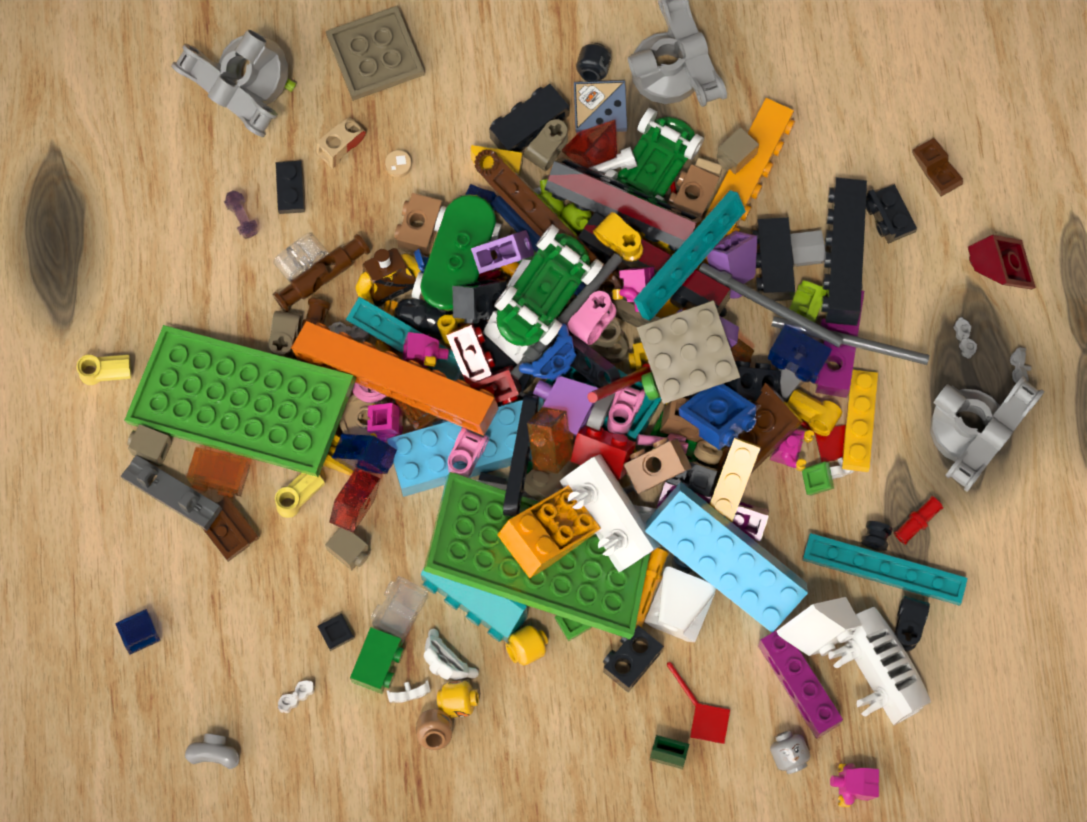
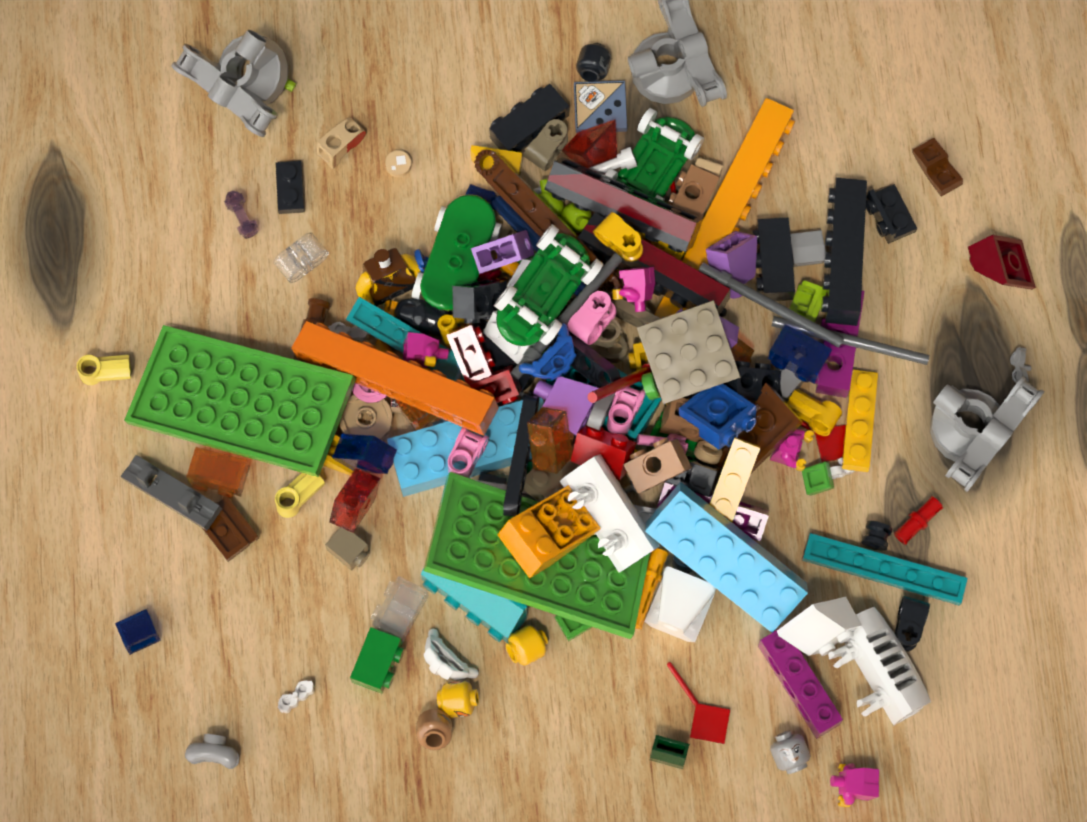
dark tan brick [127,424,172,466] -> none
dark tan piece [269,311,302,359] -> none
reddish brown piece [272,234,370,312] -> none
black tile [317,613,354,651] -> none
dark tan plate [326,6,424,101] -> none
dark pink piece [367,403,403,446] -> none
white piece [387,680,431,703] -> none
medium nougat brick [394,193,442,257] -> none
black brick [603,625,664,693] -> none
teal plate [634,190,746,321] -> none
dark tan brick [717,127,759,174] -> none
light grey piece [953,317,977,359] -> none

